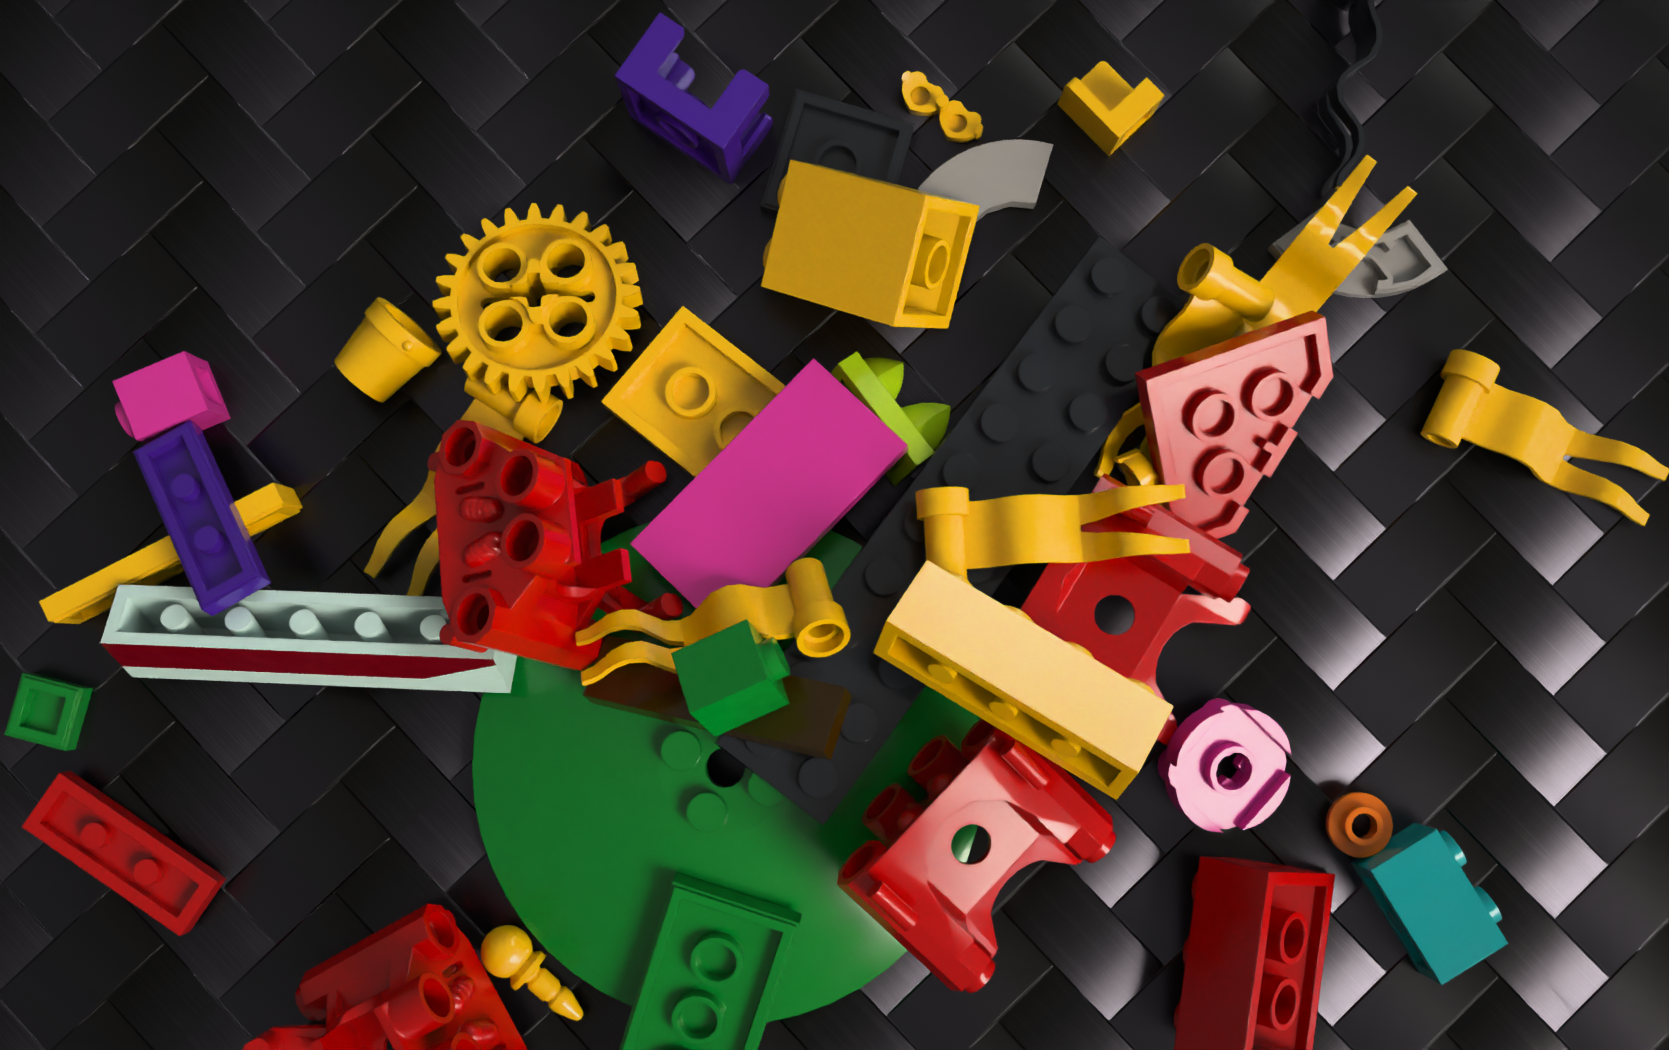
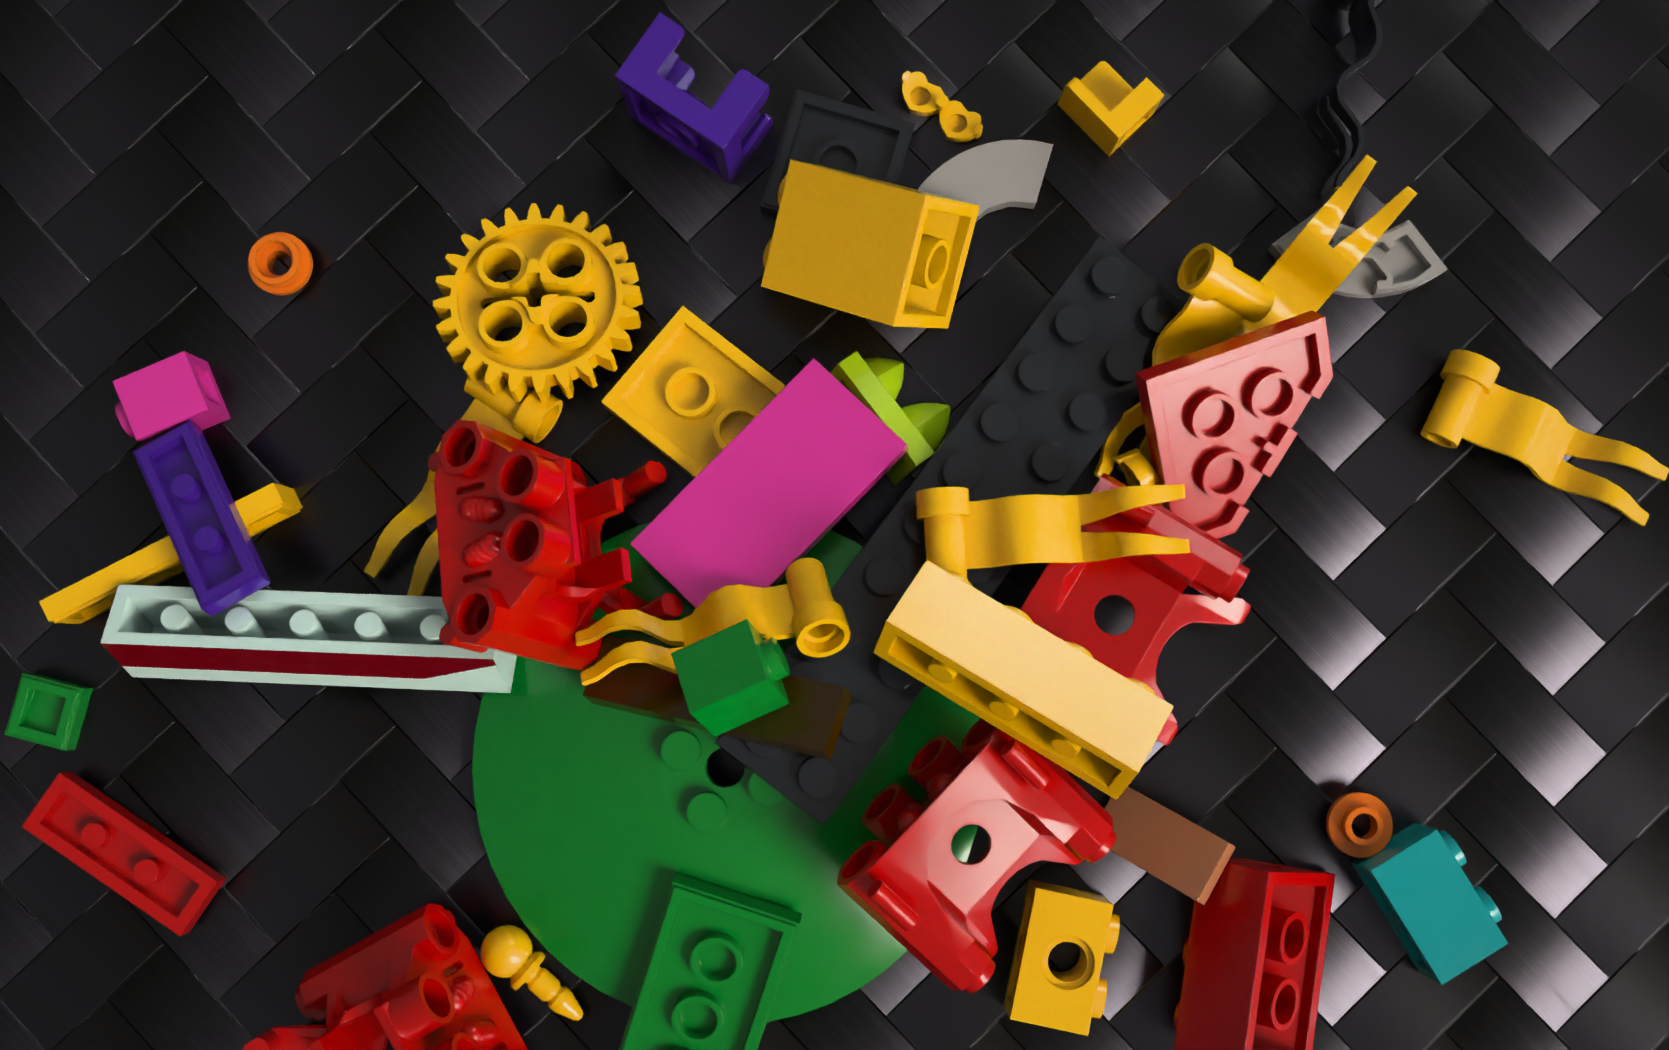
yellow piece [334,297,441,402] -> none
plate [1157,698,1291,833] -> none
none -> orange plate [248,232,313,296]
none -> yellow brick [1003,879,1120,1036]
none -> nougat tile [1104,787,1236,905]

